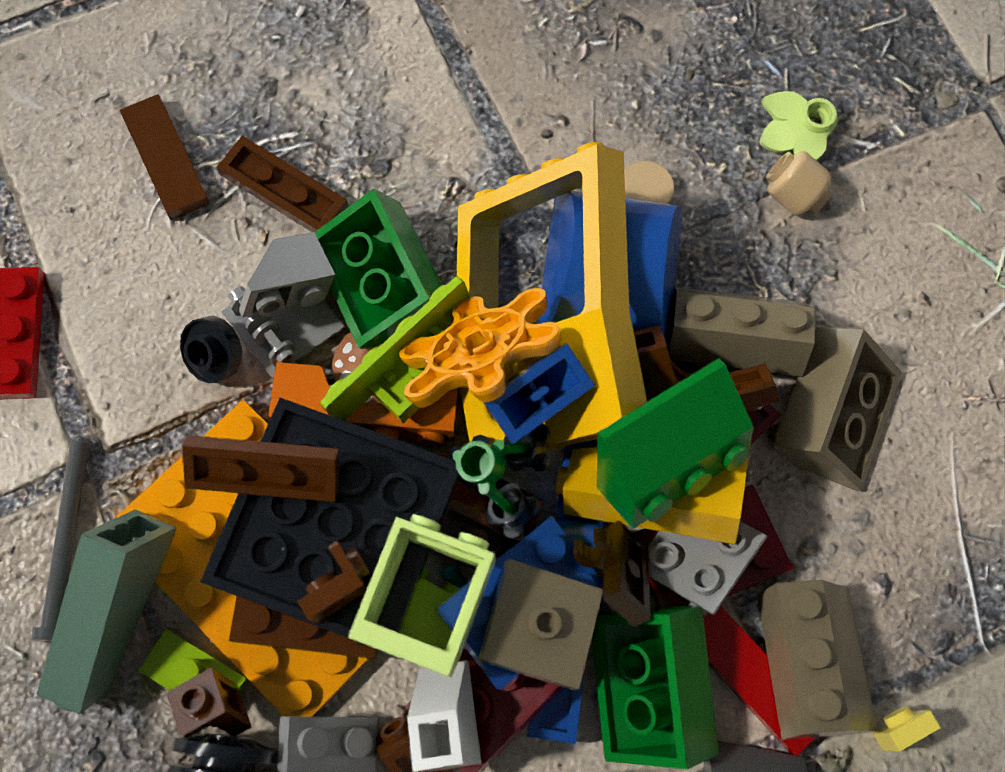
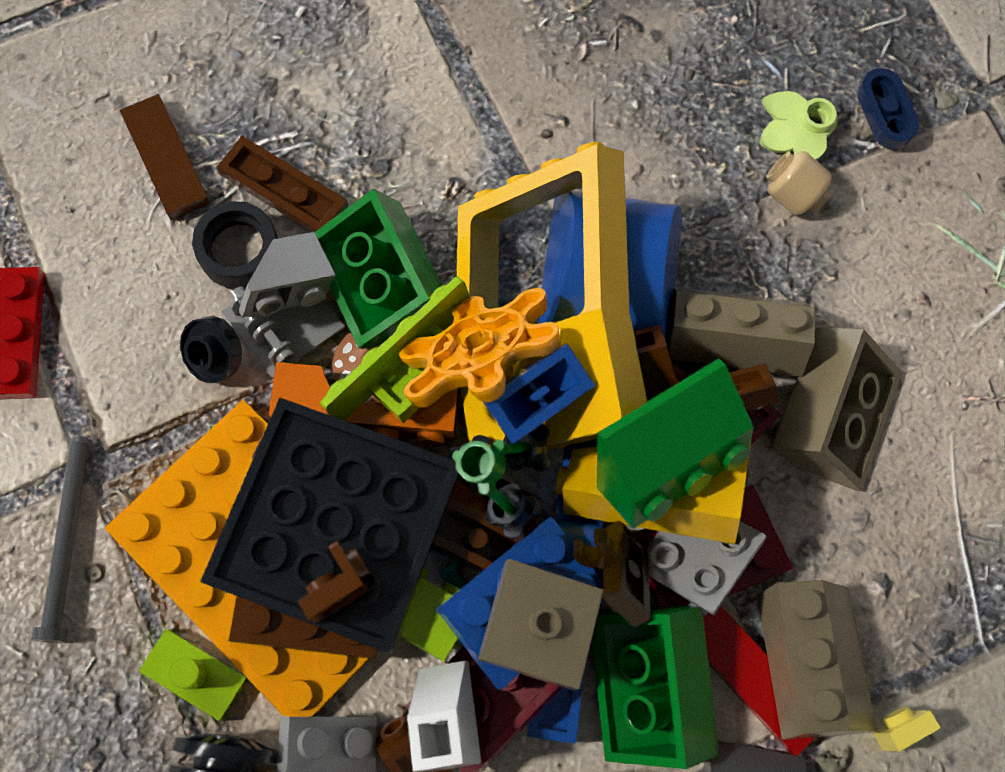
sand green slope [37,509,177,714] -> none
reddish brown bracket [167,667,252,738] -> none
reddish brown plate [182,435,339,502] -> none
yellowish green window [348,514,496,678] -> none
tan piece [624,161,674,204] -> none
none -> black tyre [192,201,278,289]
none -> dark blue plate [857,68,919,149]

